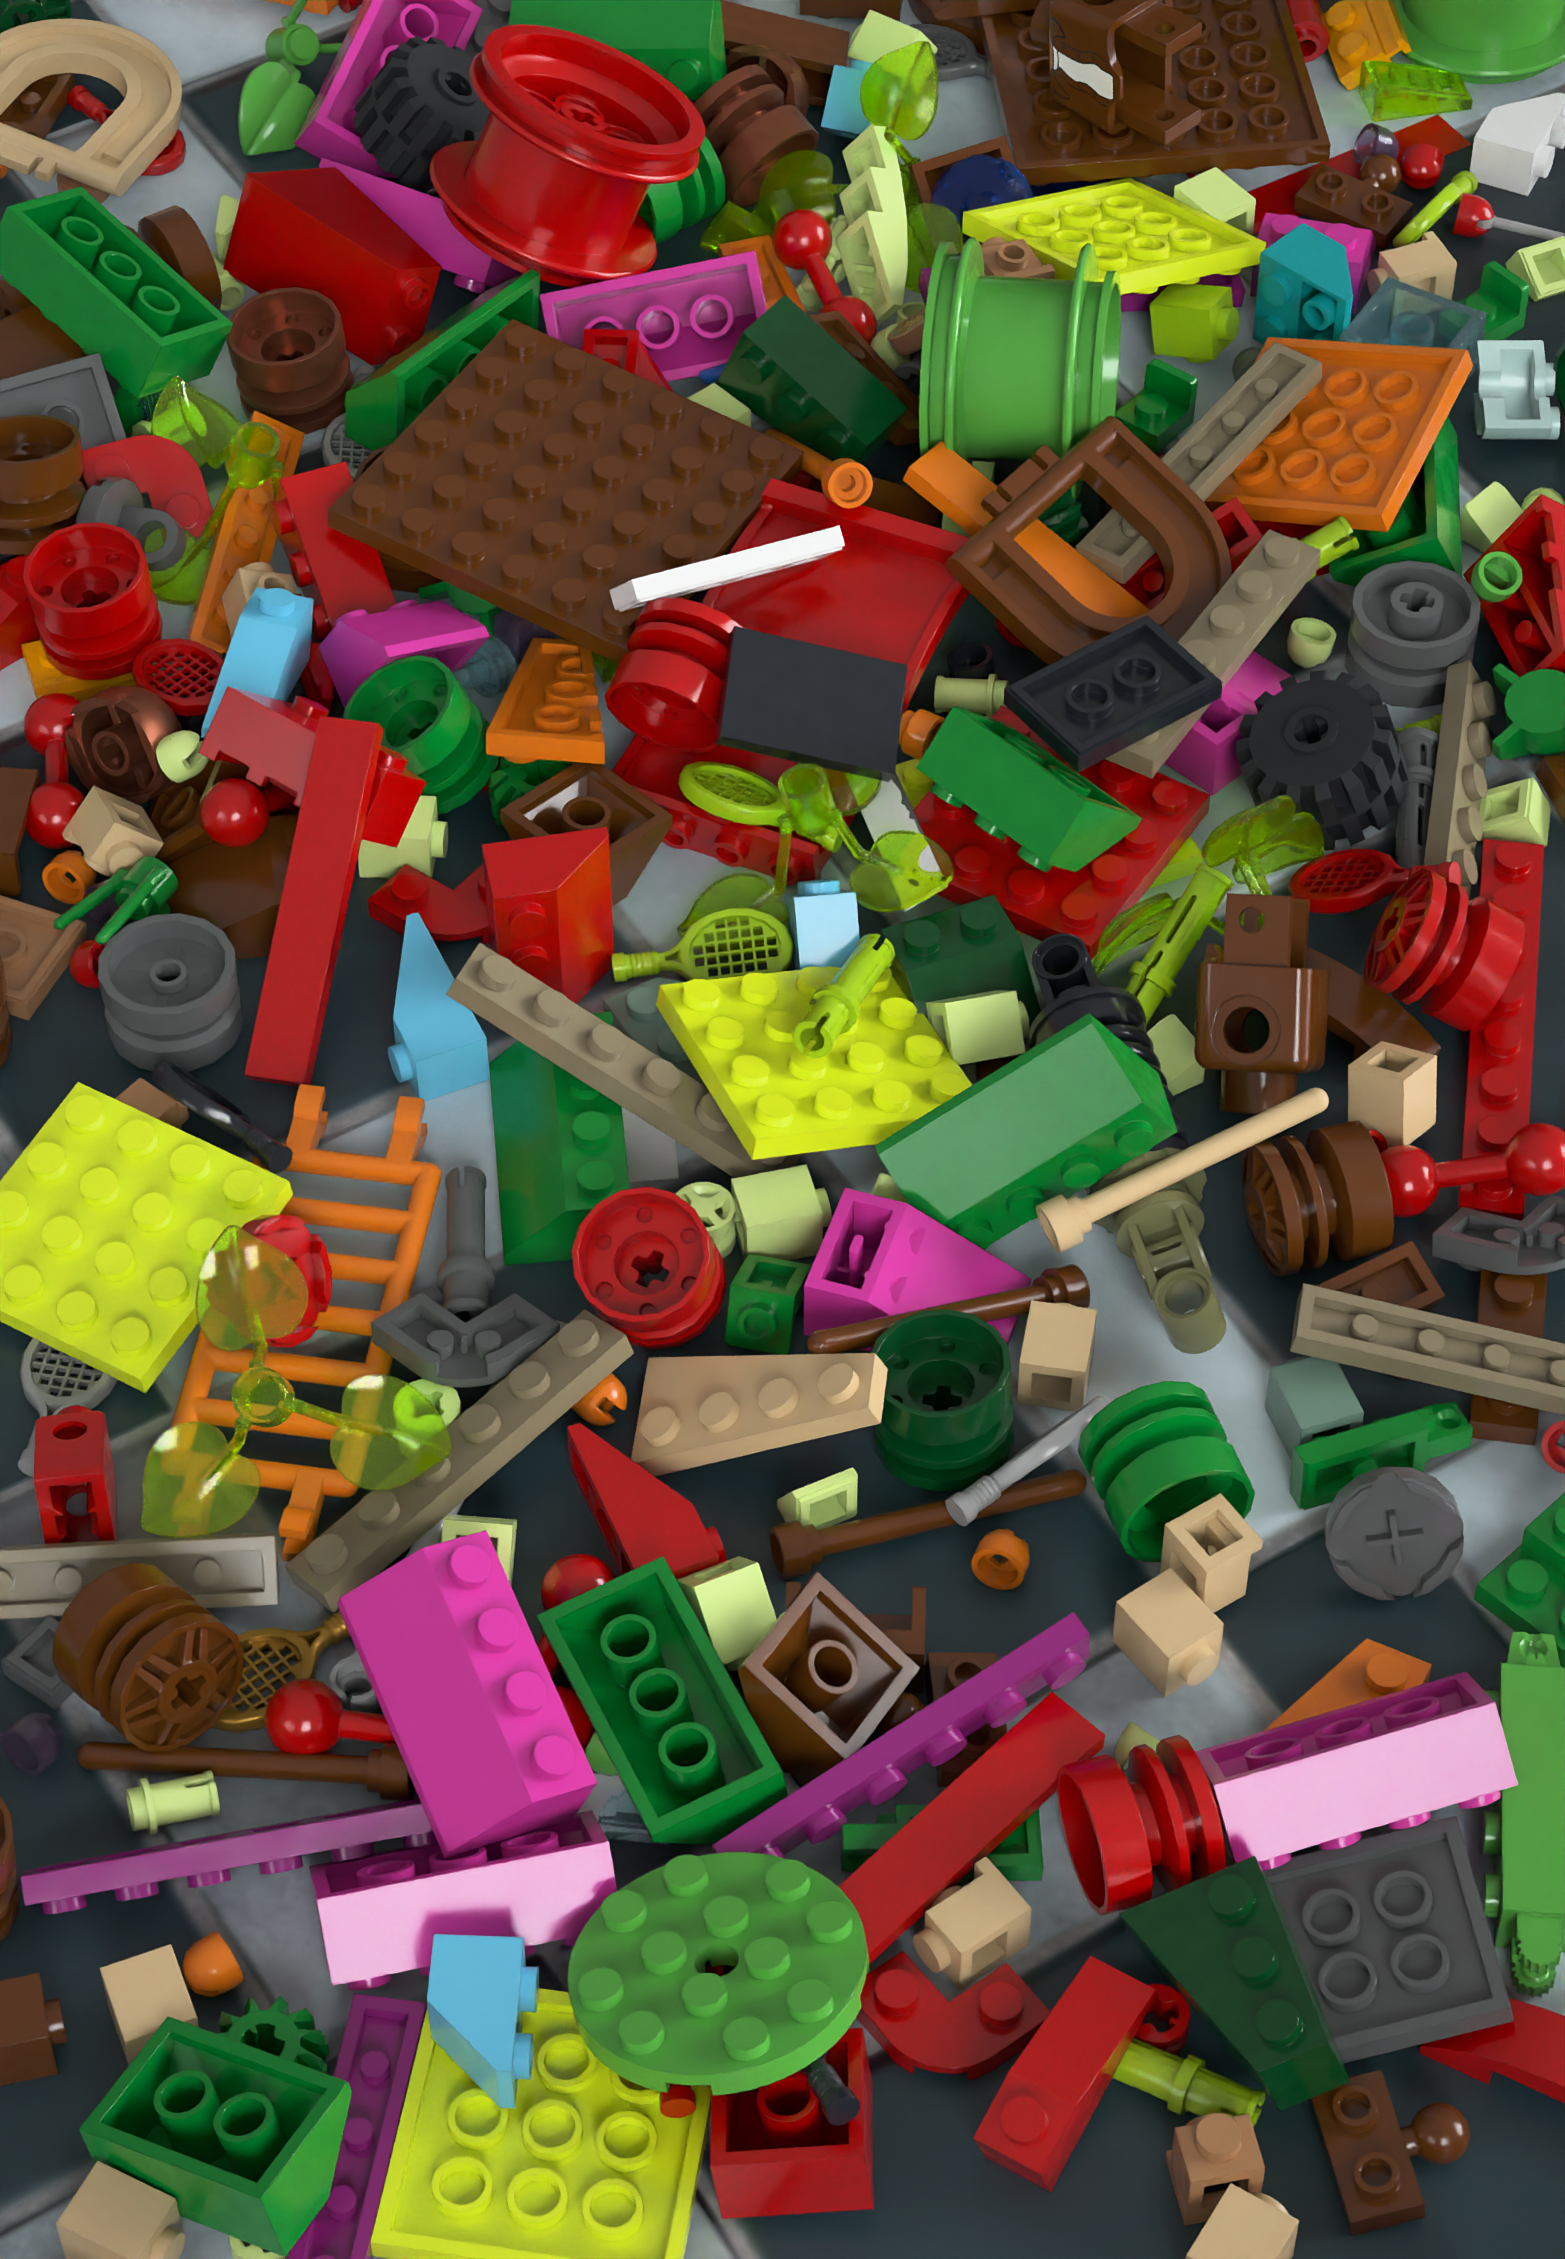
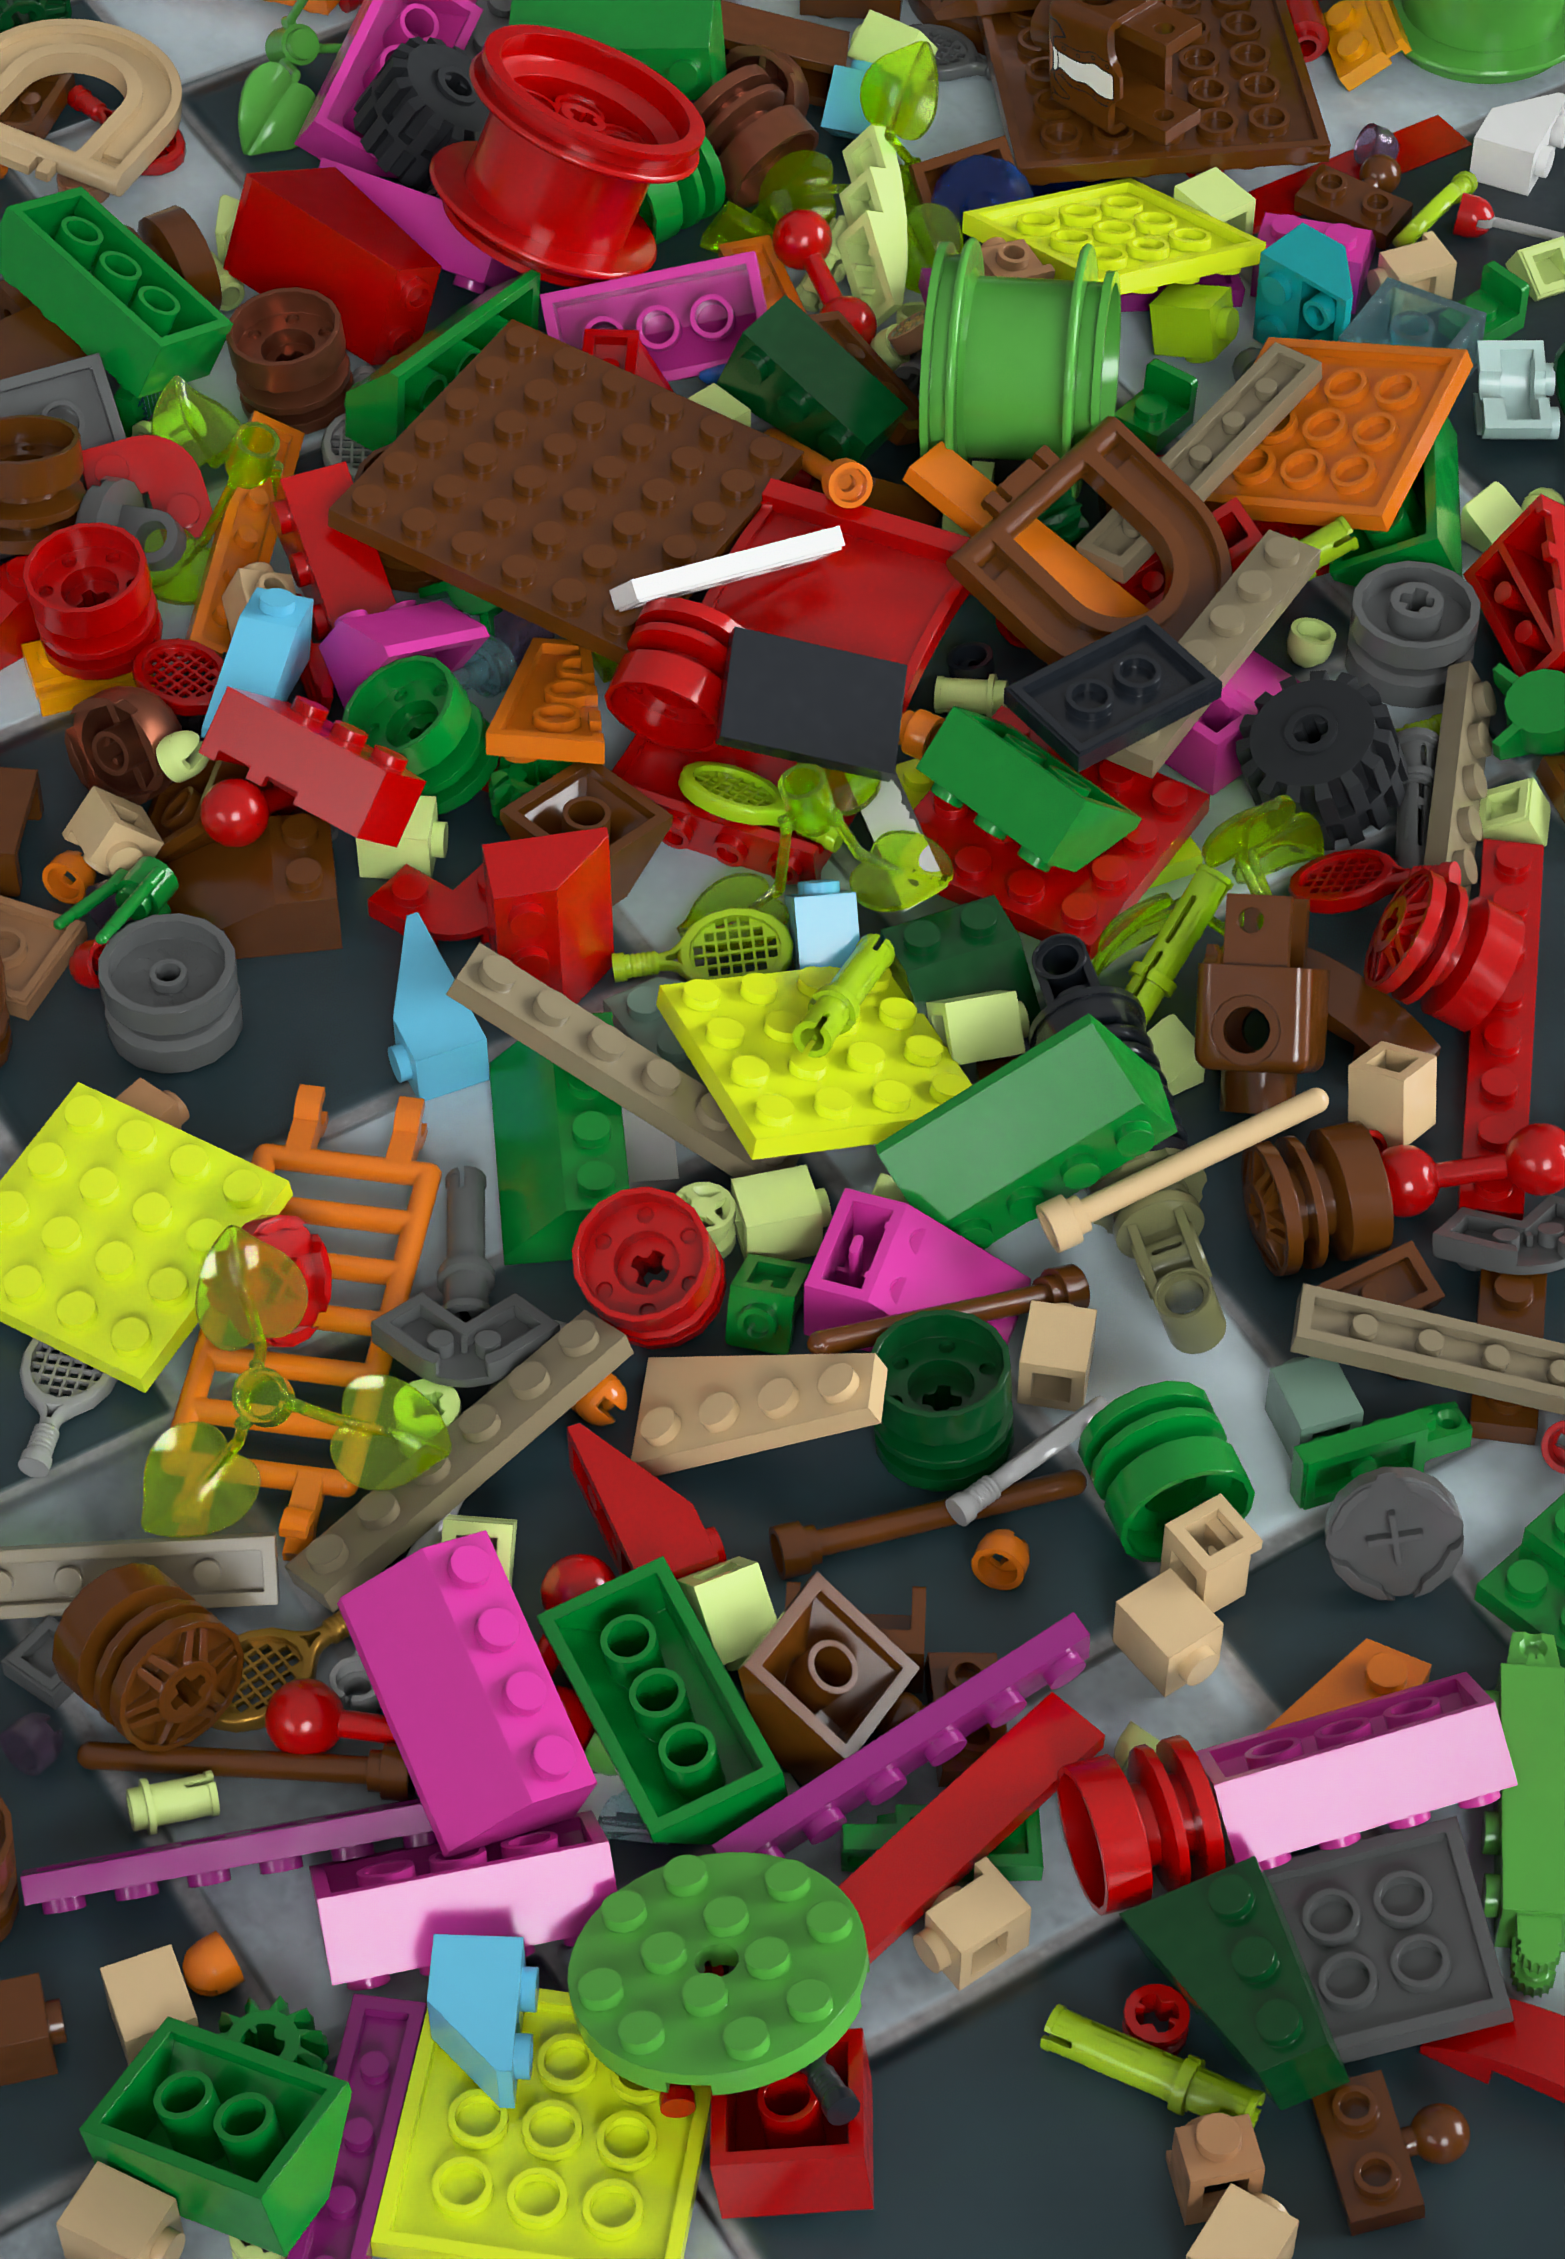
red piece [23,693,85,849] -> none
red torso [34,1405,118,1544] -> none
black piece [151,1060,293,1174] -> none
red tile [244,716,384,1087] -> none
yellowish green slope [777,1467,858,1530] -> none
red plate [856,1950,1051,2080] -> none
red slope [973,1955,1157,2192] -> none
clear neon green slope [1359,61,1473,122] -> none
red hinge [1400,143,1445,191] -> none
bright green hinge [1471,551,1523,603] -> none

